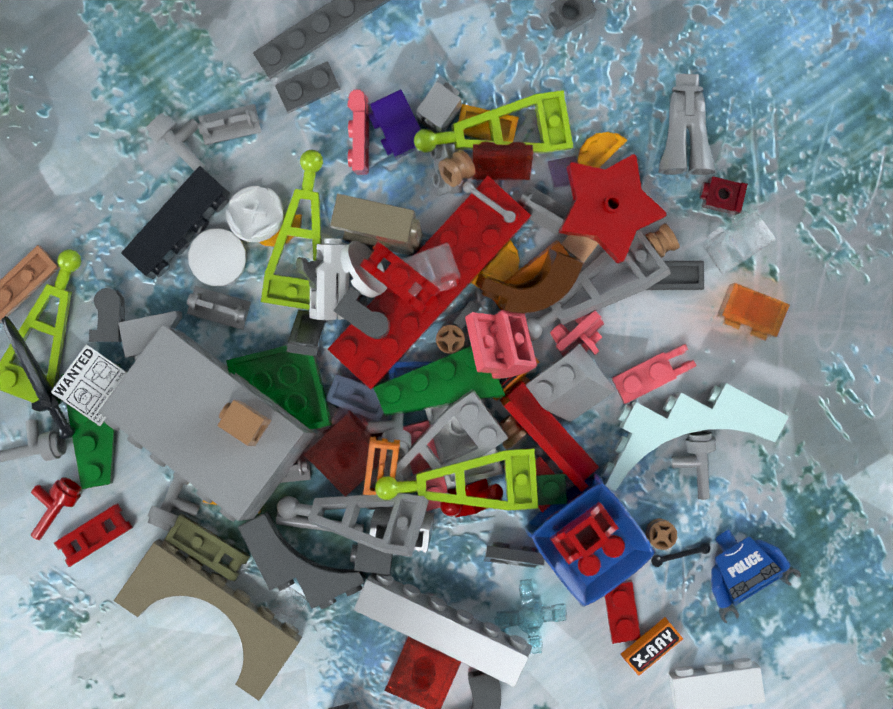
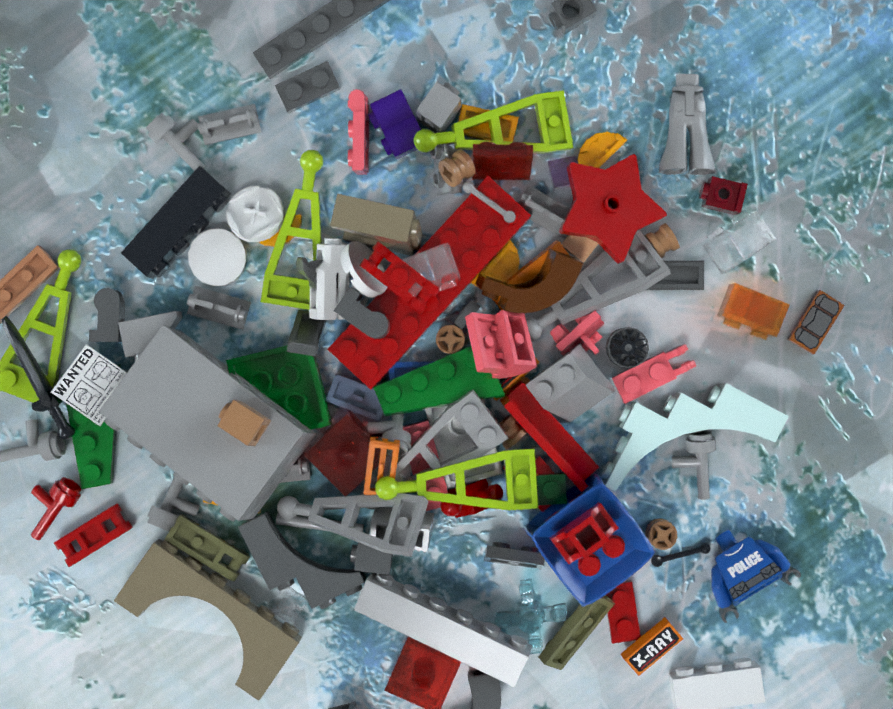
none -> olive plate [538,595,615,670]
none -> dark grey wheel [605,327,649,368]
none -> tile [787,290,845,355]

